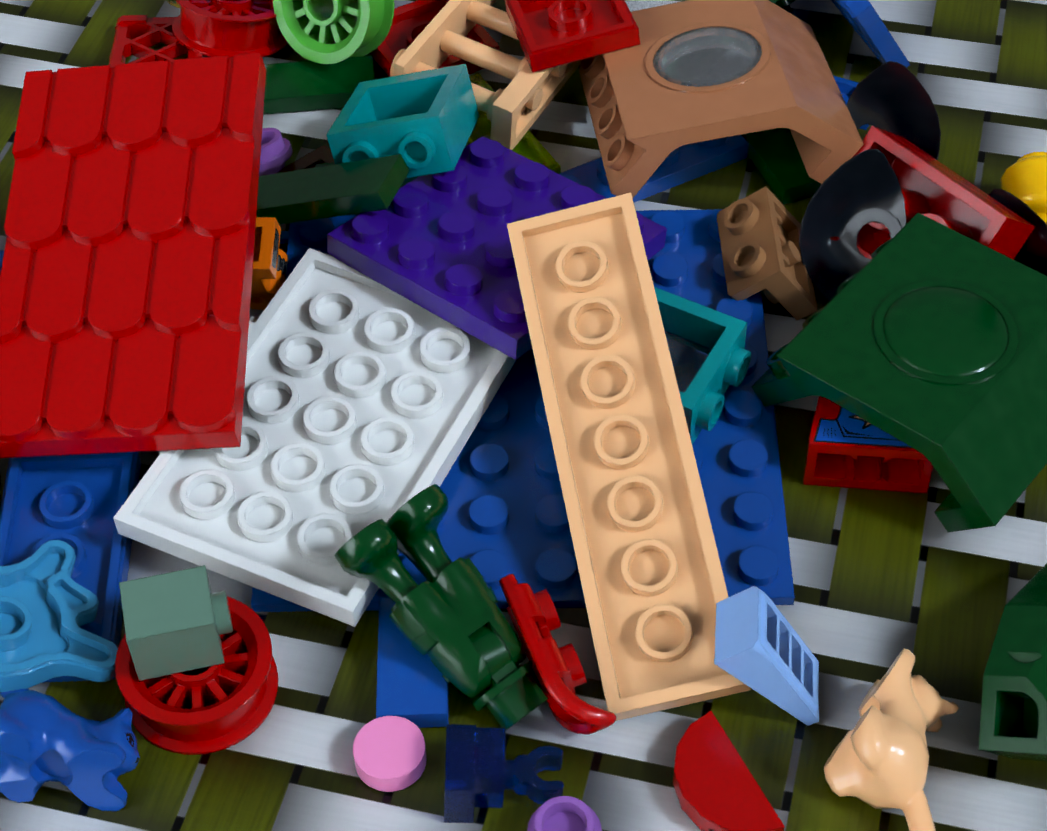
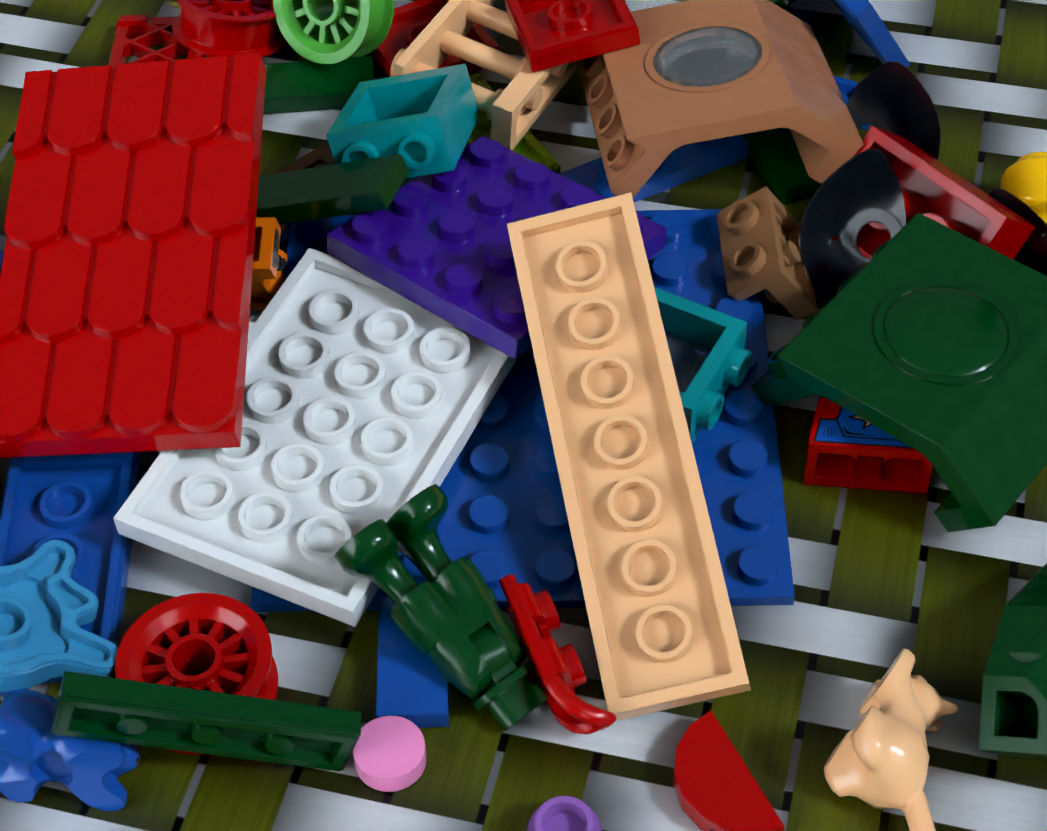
sand green brick [119,565,233,681] -> none
medium lavender plate [259,128,293,176] -> none
clear blue piece [444,724,564,823] -> none
light blue slope [714,586,819,726] -> none
none -> dark green tile [51,671,361,771]

